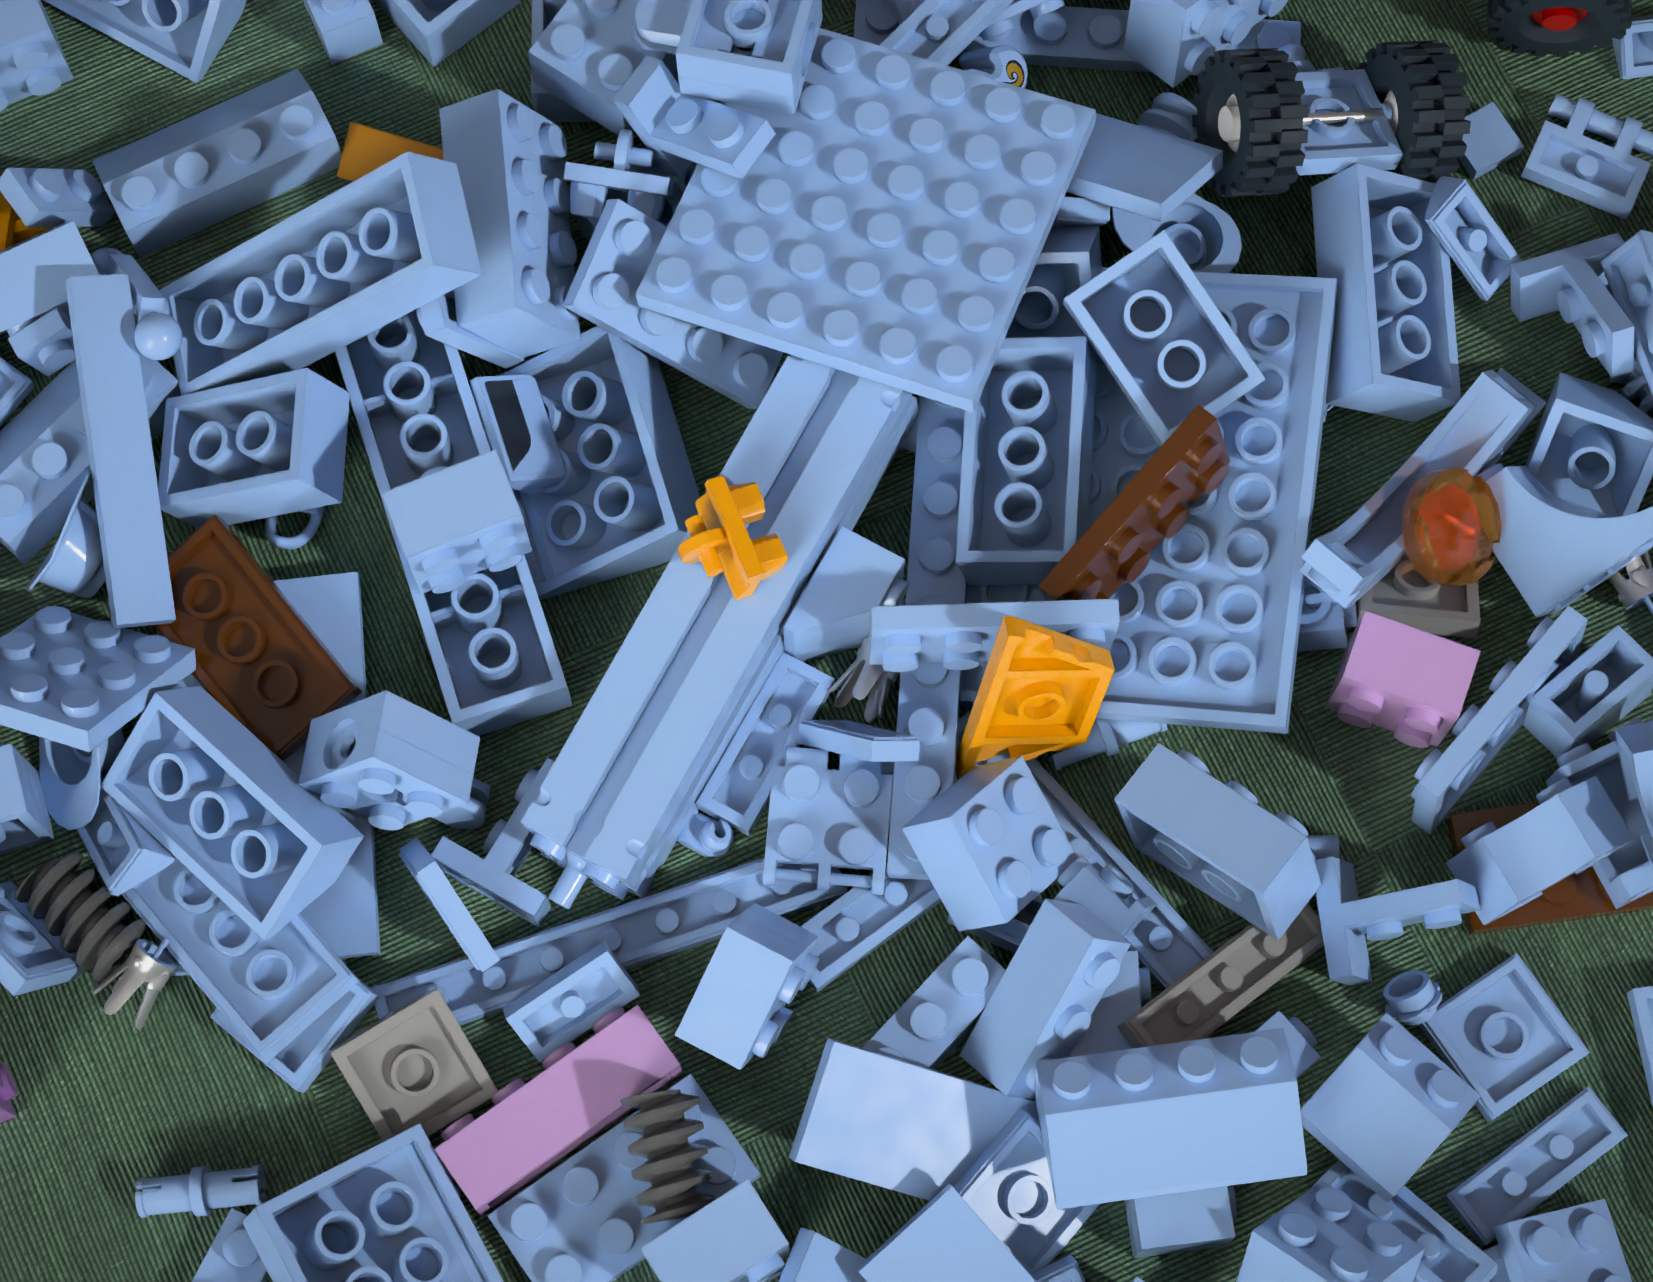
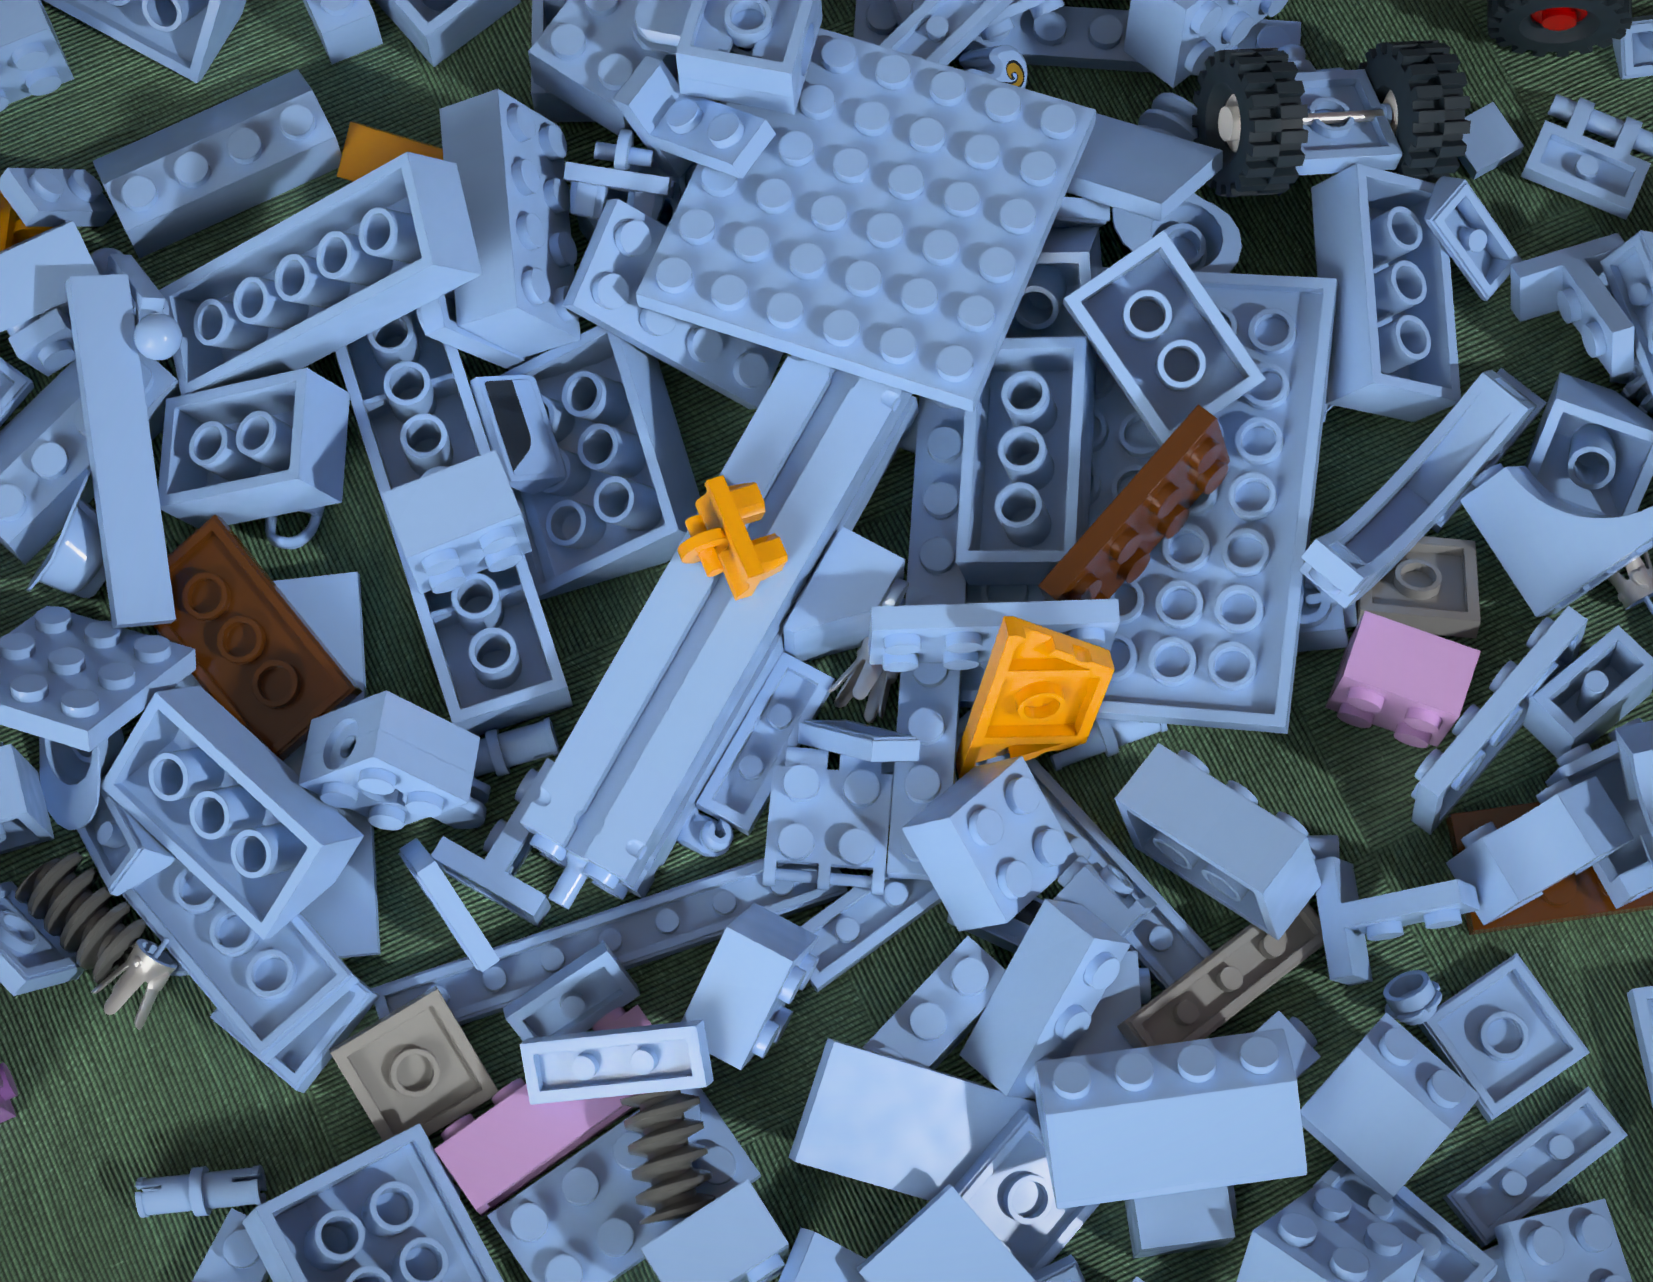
clear orange tile [1402,467,1502,587] -> none
none -> light blue pin [473,717,560,778]
none -> light blue plate [520,1020,714,1105]

